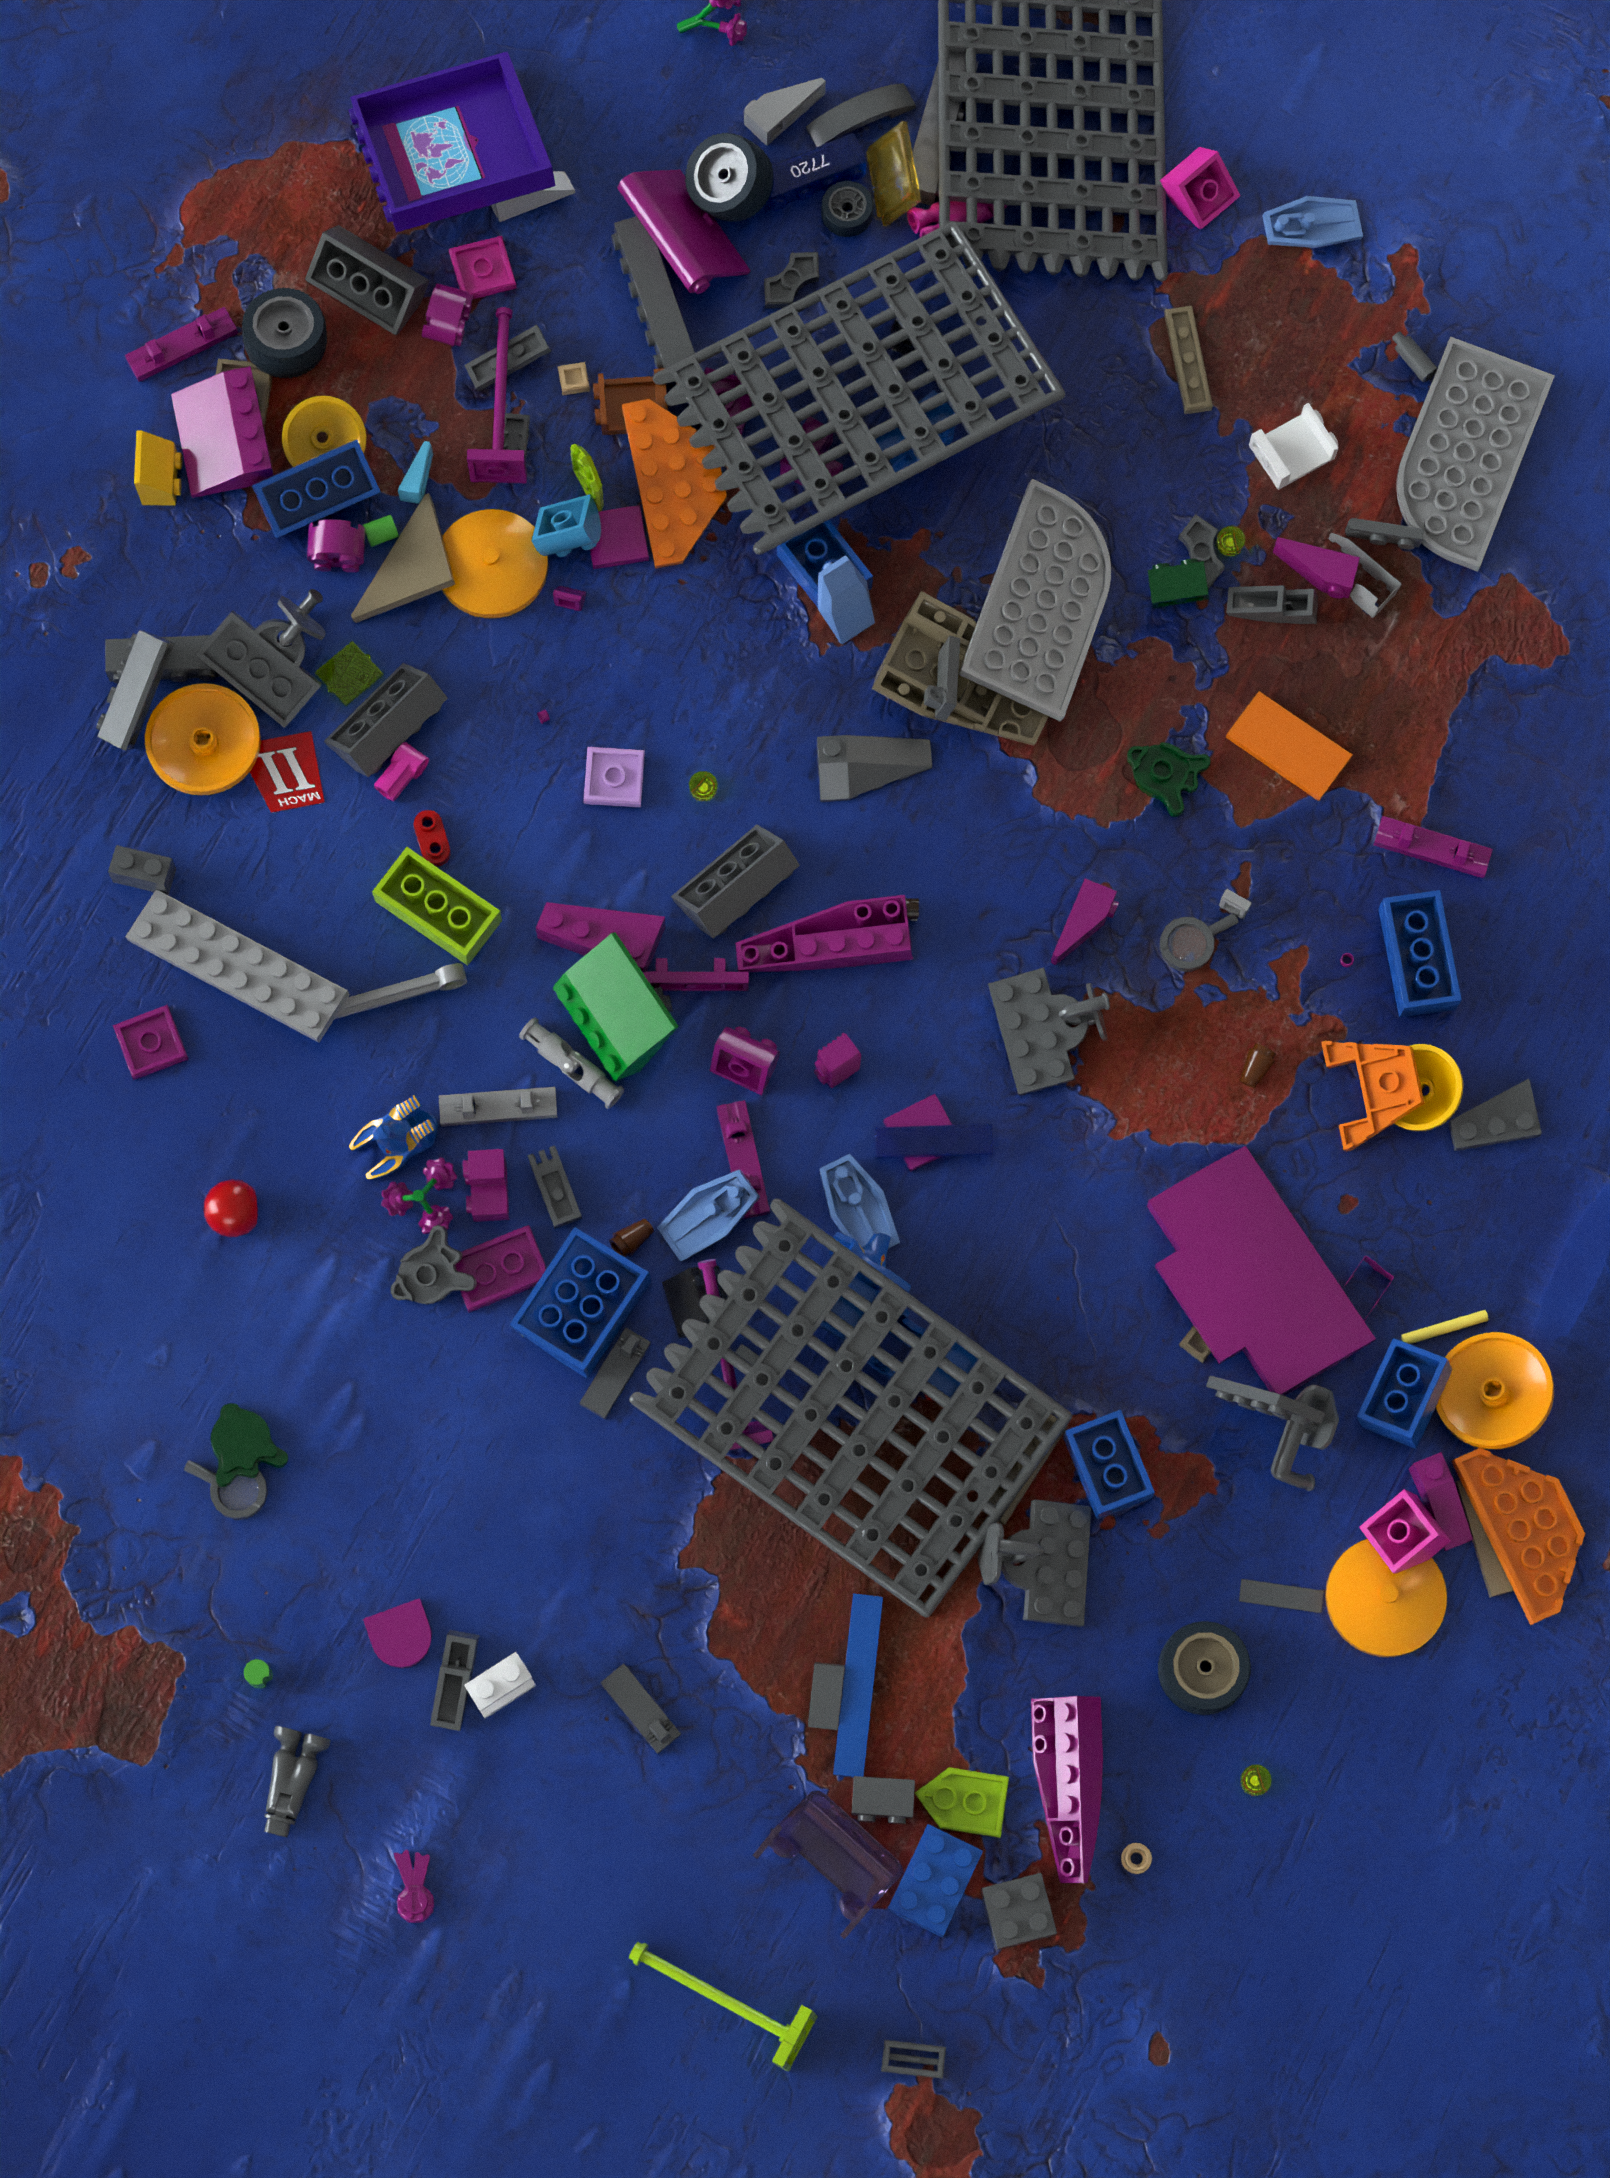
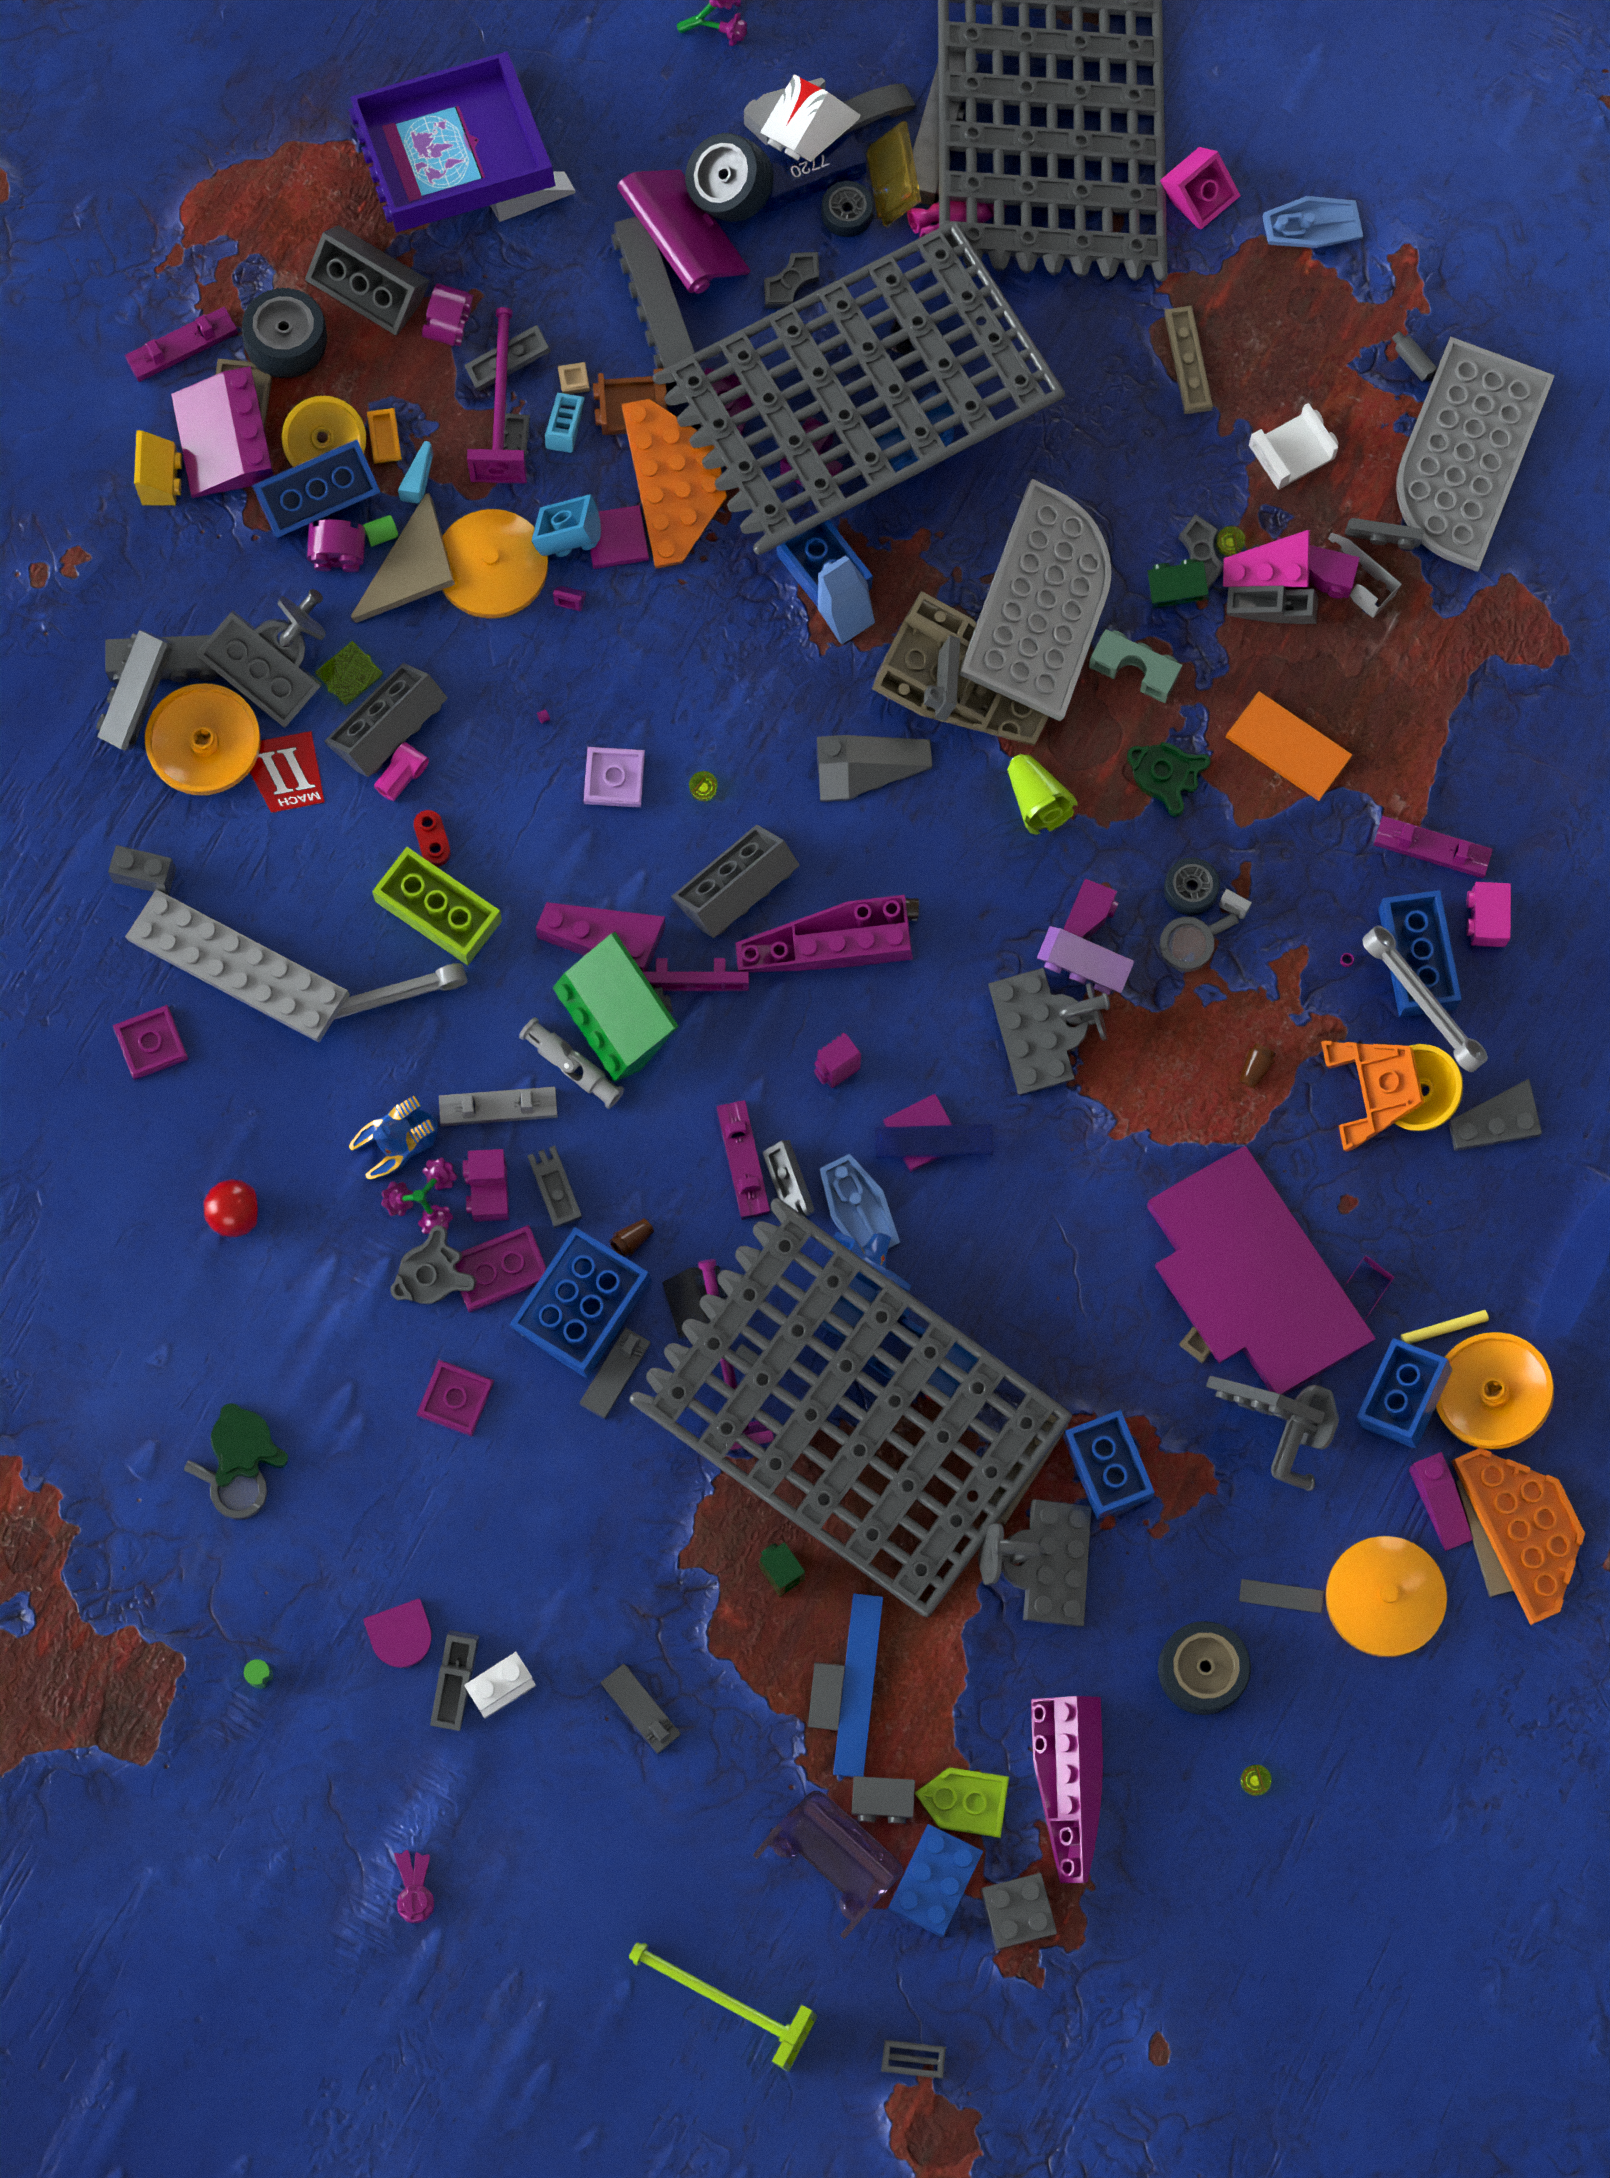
dark grey piece [264,1726,331,1838] -> none
dark pink tile [449,236,517,299] -> none
lime tile [570,444,604,512] -> none
medium blue piece [657,1170,760,1262] -> none
magenta brick [710,1026,780,1096] -> none
tan plate [1121,1843,1152,1874] -> none
dark pink slope [1359,1489,1451,1574] -> none
none -> light orange tile [367,408,402,464]
none -> magenta tile [417,1360,495,1437]
none -> medium azure slope [545,392,585,453]
none -> dark green brick [759,1542,805,1597]
none -> white slope [760,74,861,162]
none -> dark grey hinge [762,1140,814,1217]
none -> lime cone [1007,754,1078,835]
none -> medium lavender brick [1037,926,1134,995]
none -> sand green arch [1089,629,1182,703]
none -> wheel [1164,857,1220,915]
none -> dark pink wing [1223,530,1310,587]
none -> light grey piece [1362,925,1488,1072]
none -> dark pink brick [1466,882,1511,947]

